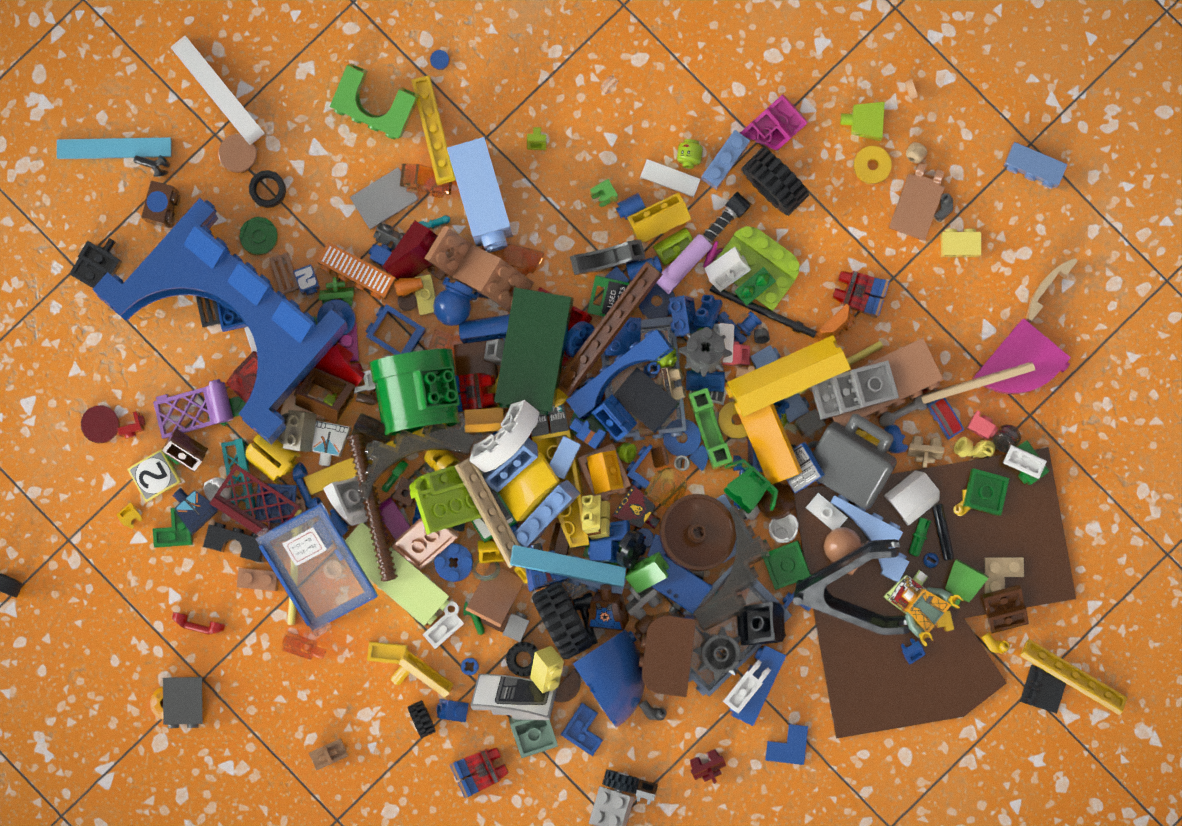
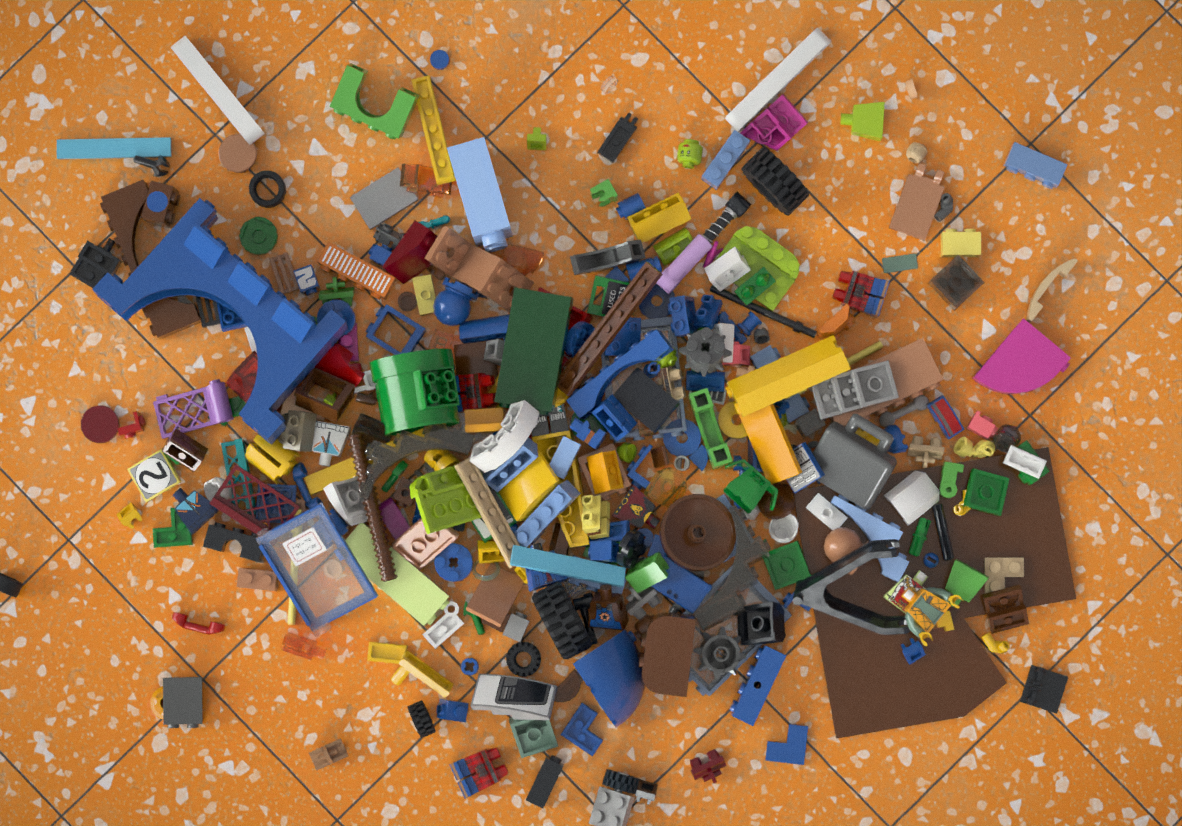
orange cone [394,277,423,297] -> none
light yellow brick [530,646,564,694] -> none
dark grey arm [639,700,667,721] -> none
white tile [640,159,700,198] -> none
white hinge [723,660,771,714] -> none
yellow tile [853,146,892,184] -> none
tan tile [921,362,1035,404] -> none
yellow tile [1020,639,1127,715] -> none
none -> reddish brown arch [100,180,201,339]
none -> black window [526,755,564,809]
none -> black hinge [597,113,638,163]
none -> white beam [725,28,831,132]
none -> sand green sticker [882,254,918,273]
none -> clear smoke brick [928,255,985,311]
none -> bright green leg [939,461,964,498]

